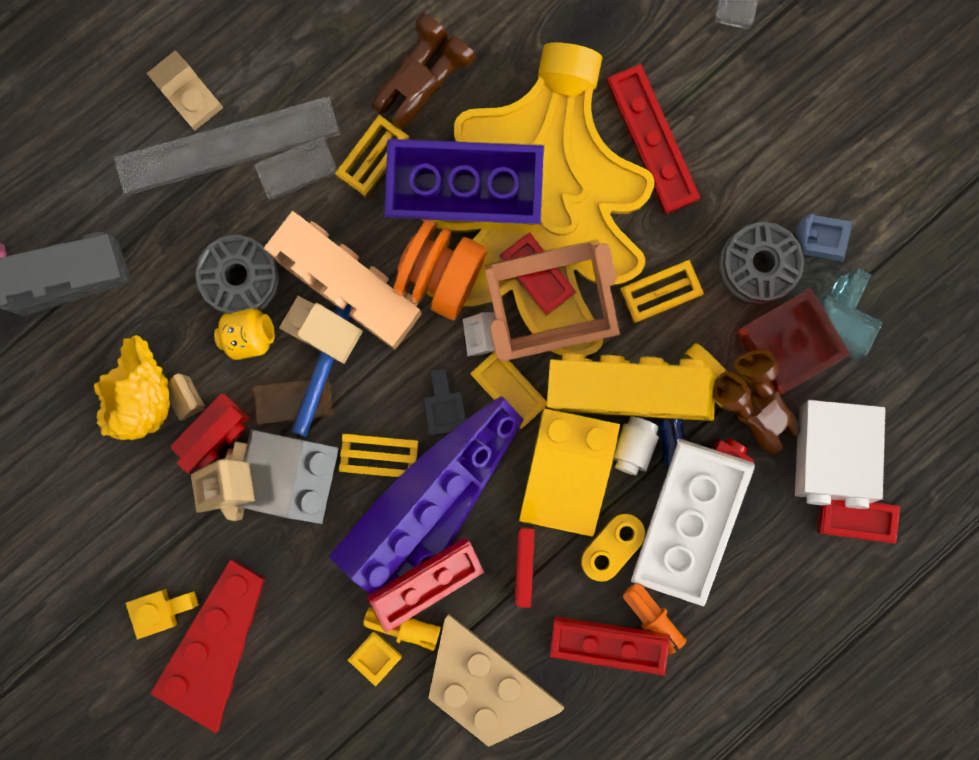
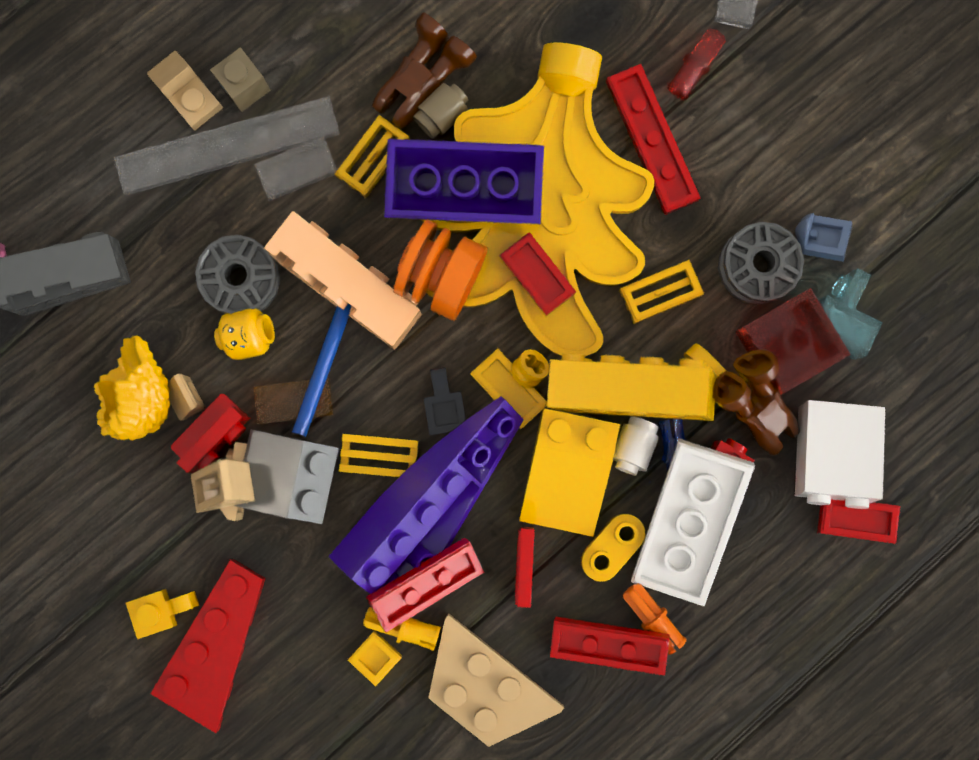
tan slope [279,296,363,364] -> none
white tile [463,312,495,356] -> none
nougat piece [484,239,620,361] -> none
none -> dark tan brick [210,47,271,112]
none -> dark tan brick [413,83,469,139]
none -> yellow bush [511,349,550,388]
none -> clear red axle [667,29,726,100]

